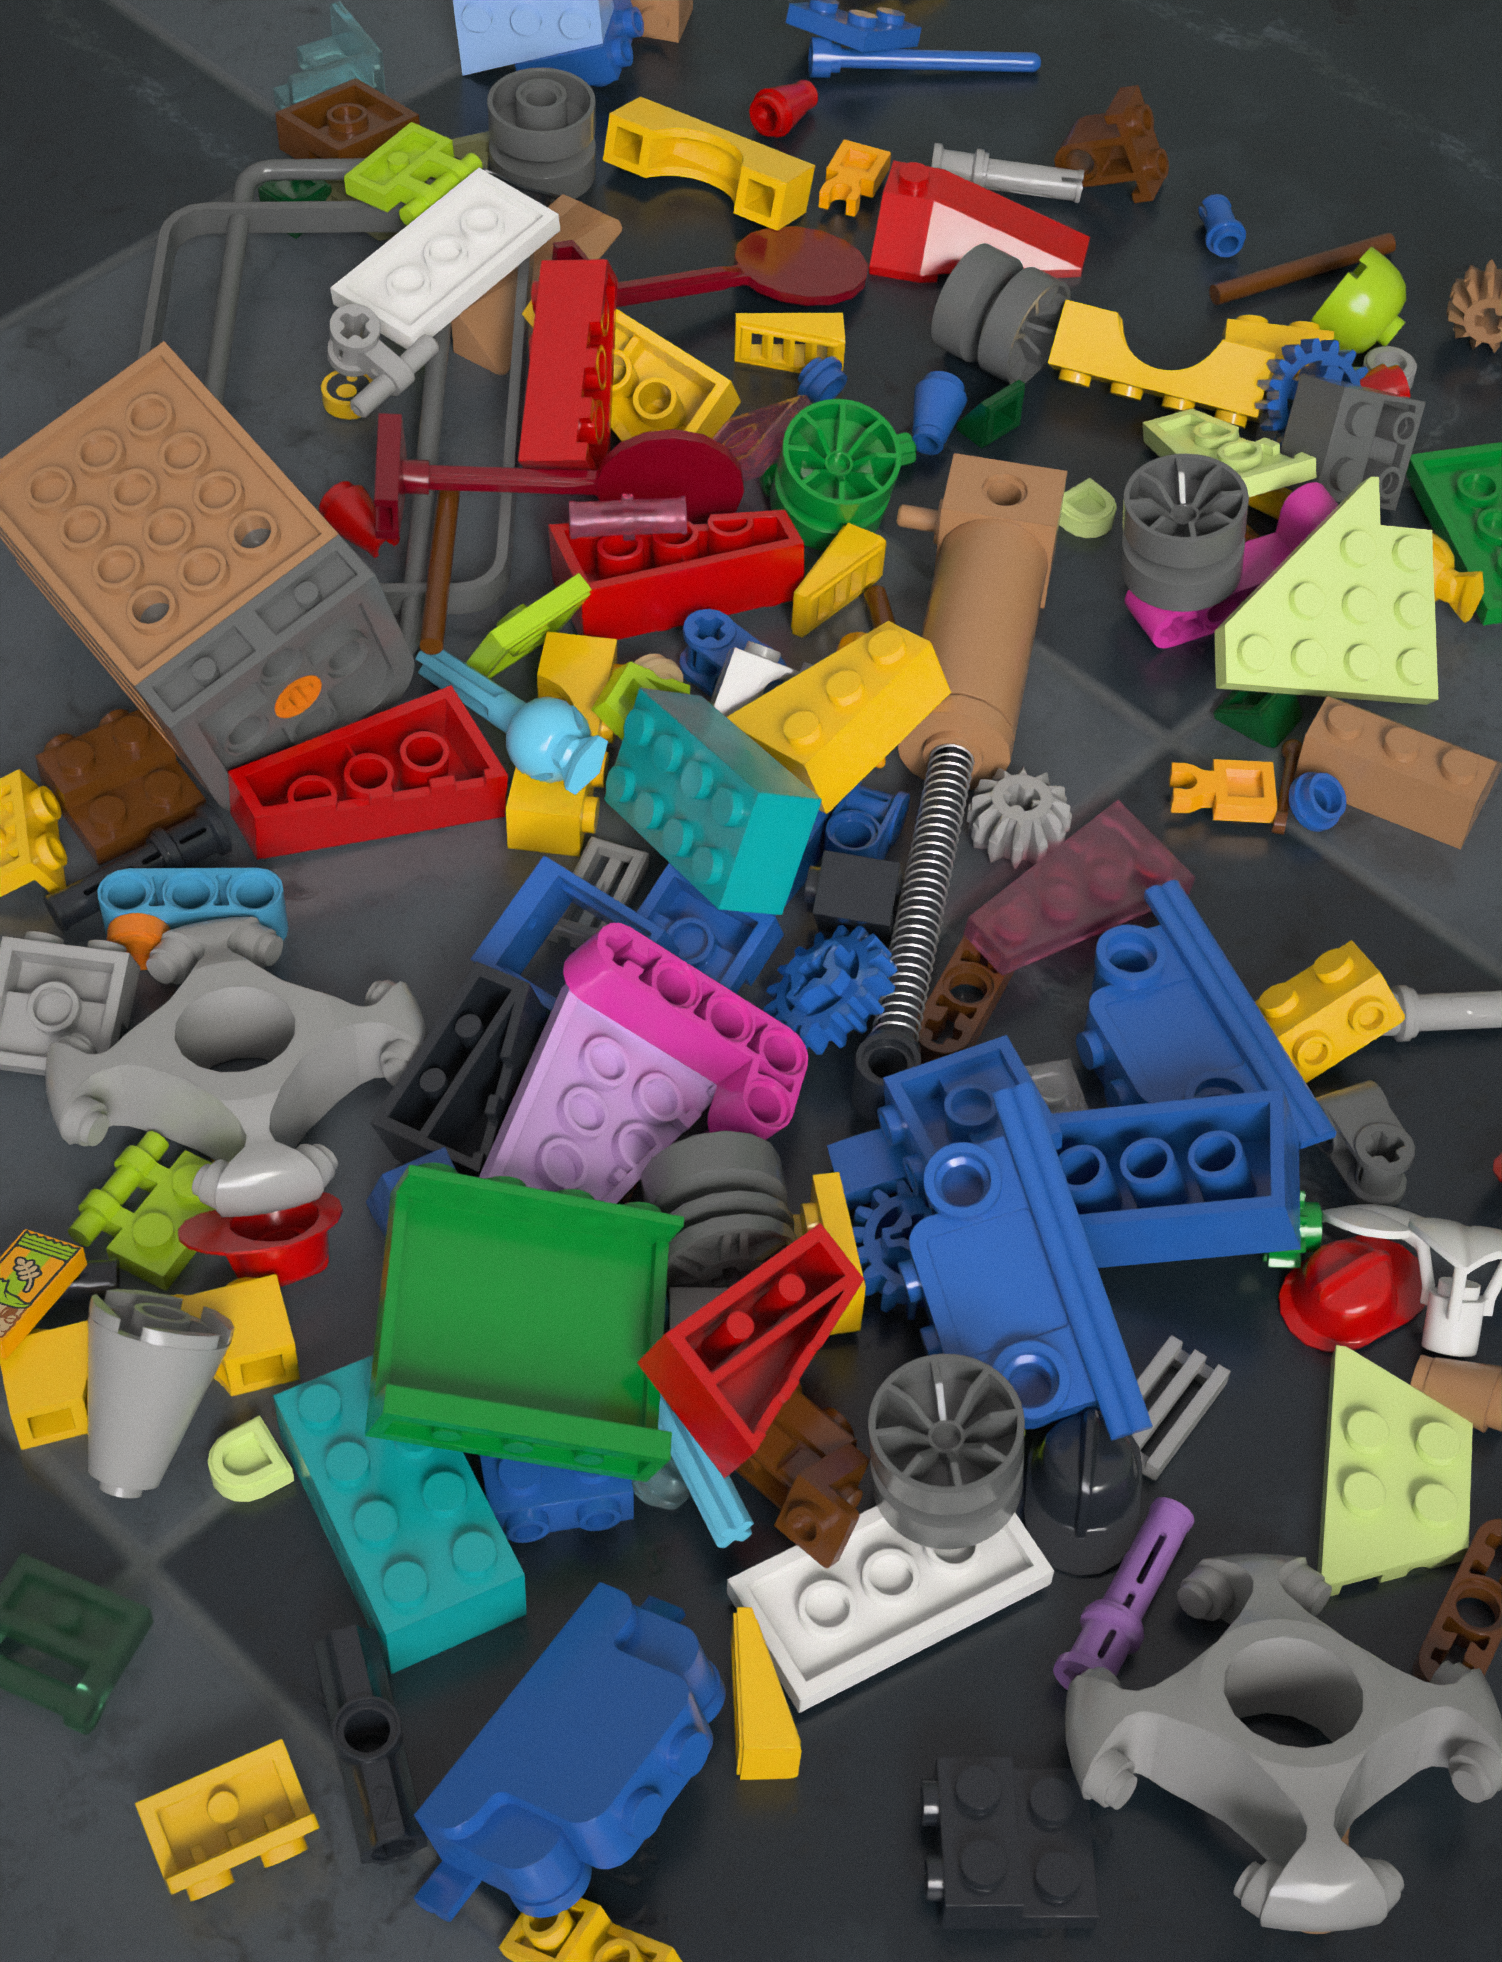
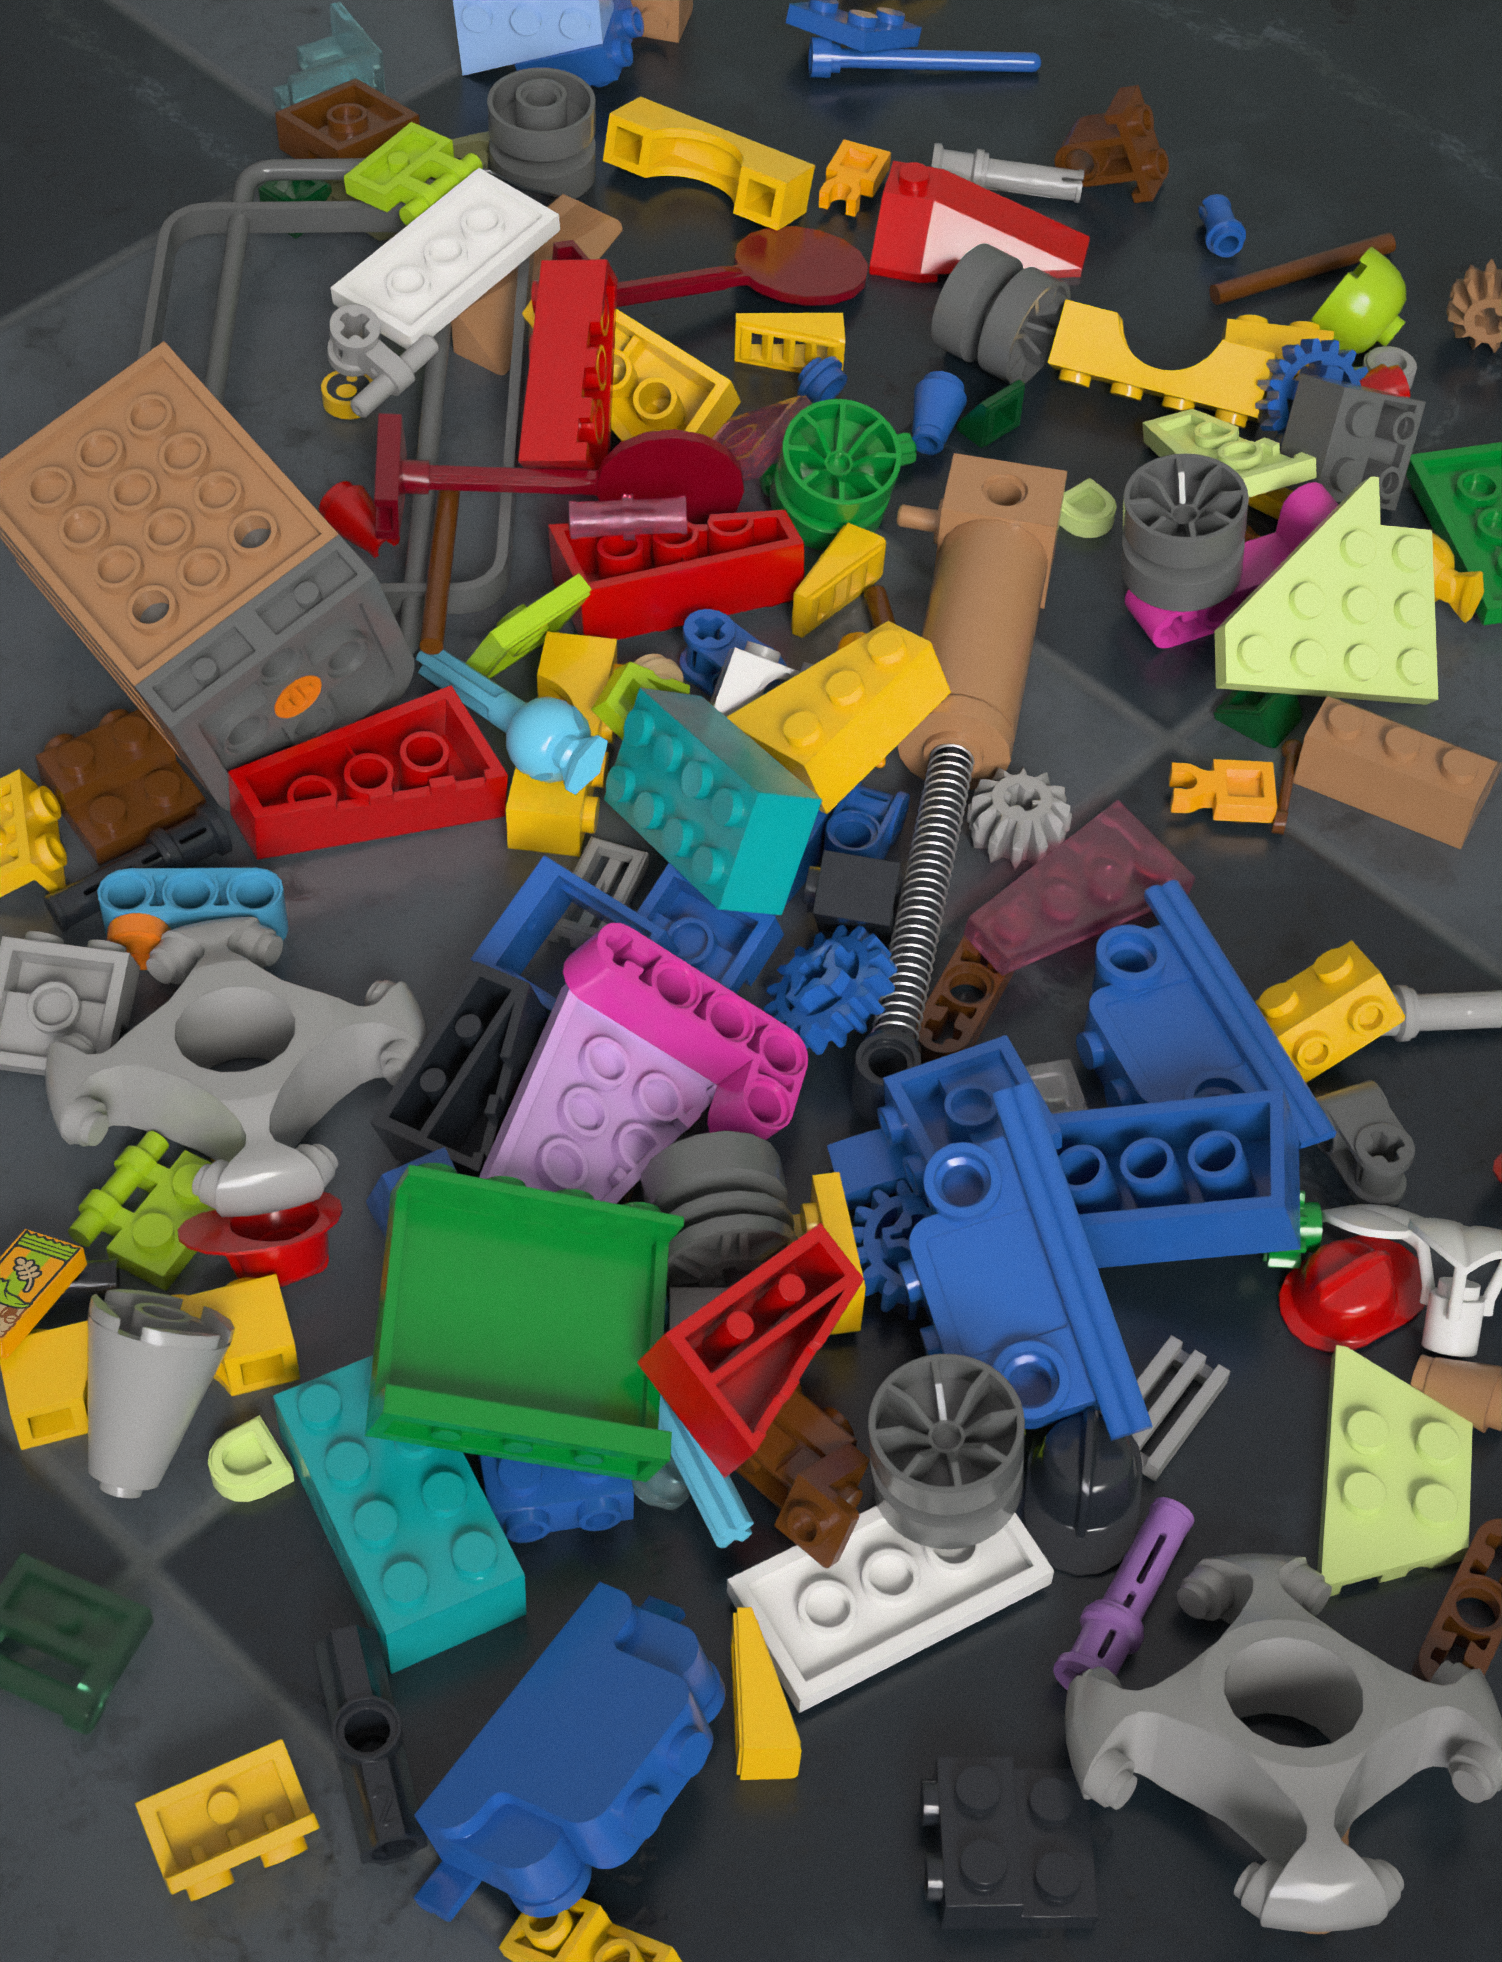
red cone [749,80,818,137] -> none
blue plate [1289,772,1347,832] -> none

